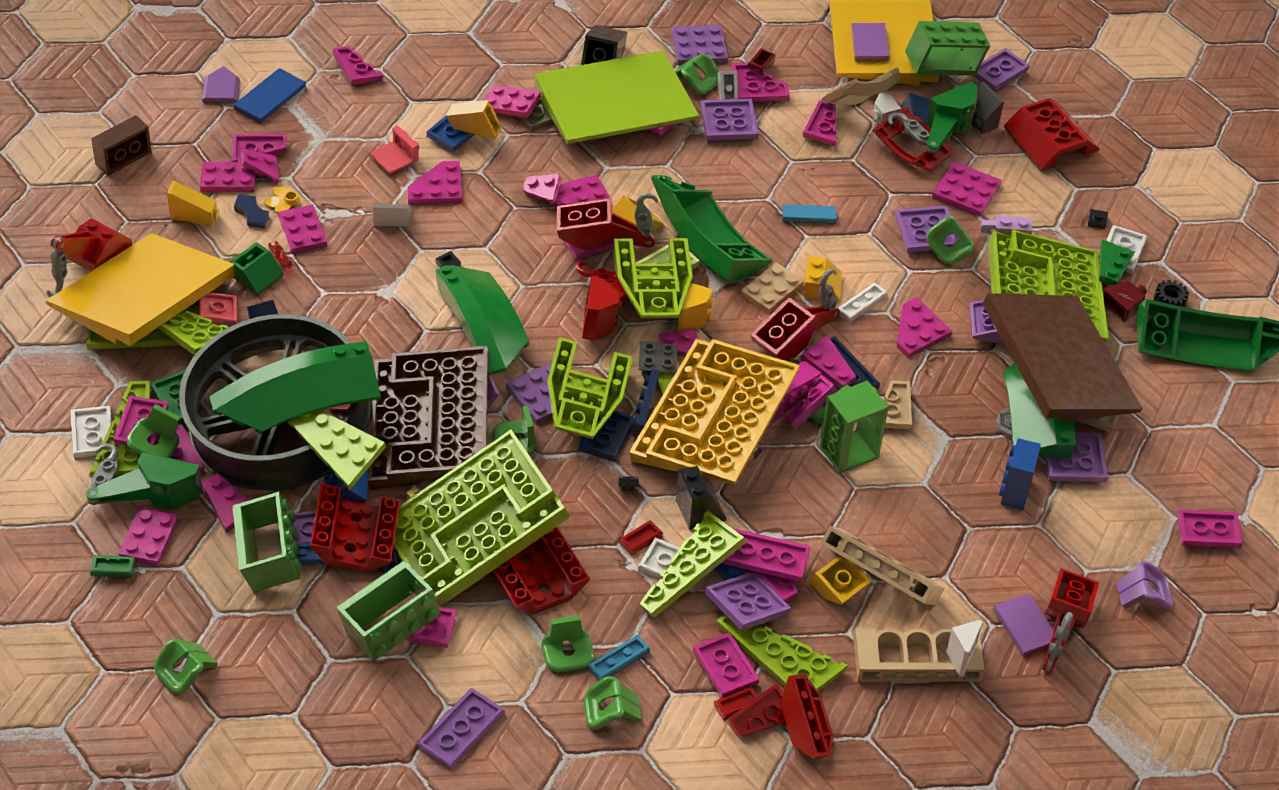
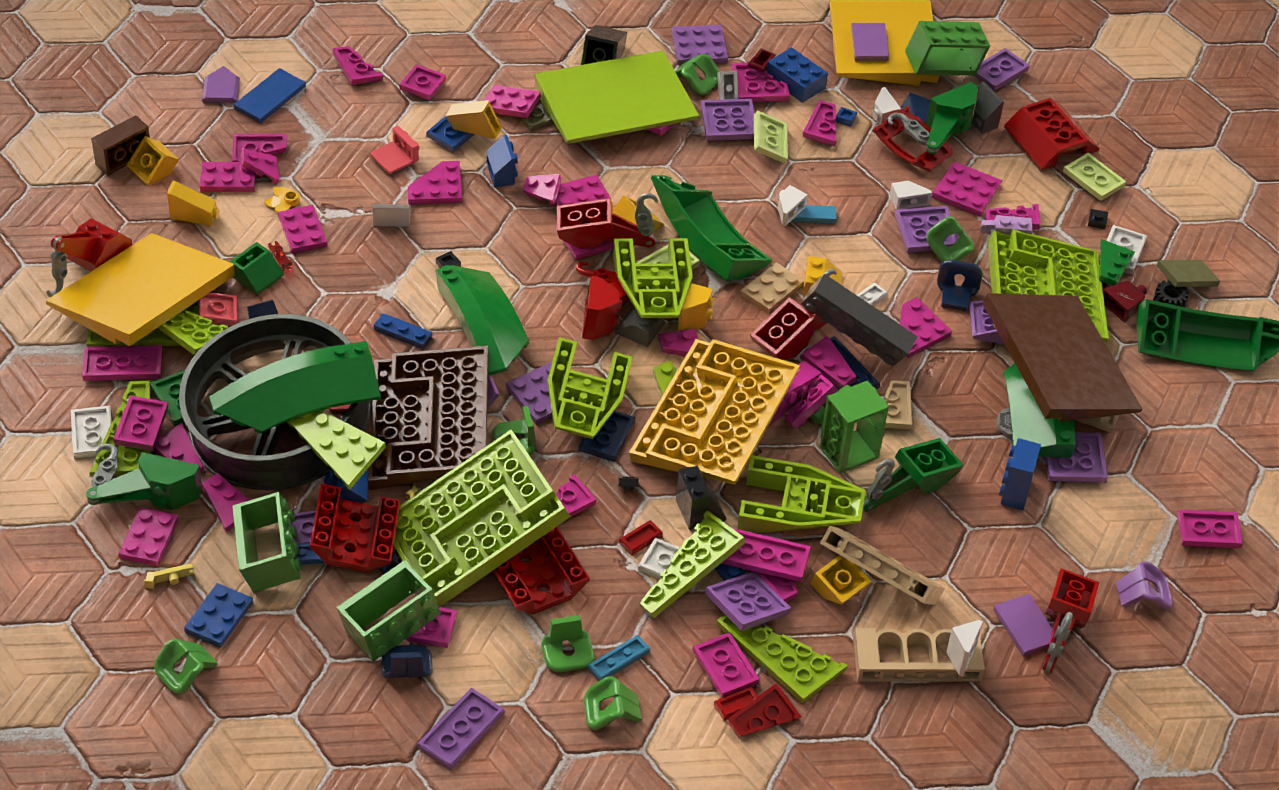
green plate [90,555,135,578] -> none
bright green piece [127,404,180,458] -> none
dark blue tile [234,194,269,228] -> none
dark blue plate [631,369,660,437] -> none
dark grey hinge [639,341,677,378] -> none
red wedge [780,674,833,759] -> none
tan wedge [821,67,900,105] -> none
none -> dark pink plate [82,345,163,381]
none -> yellow slope [126,136,179,185]
none -> light yellow piece [144,564,194,589]
none -> blue plate [184,583,253,648]
none -> blue plate [374,313,432,349]
none -> dark blue piece [382,645,433,678]
none -> dark pink plate [399,64,446,100]
none -> blue slope [486,135,518,188]
none -> dark pink wing [556,474,596,517]
none -> dark grey slope [615,307,665,347]
none -> lime wedge [737,455,866,534]
none -> yellowish green plate [754,110,788,163]
none -> blue brick [767,47,828,103]
none -> white slope [778,185,807,226]
none -> dark grey brick [801,274,918,366]
none -> blue tile [836,107,857,127]
none -> green slope [863,438,964,512]
none -> white slope [890,181,932,210]
none -> dark blue piece [937,260,983,311]
none -> dark pink wing [985,204,1040,230]
none -> yellowish green plate [1063,153,1126,201]
none -> olive tile [1157,260,1220,287]

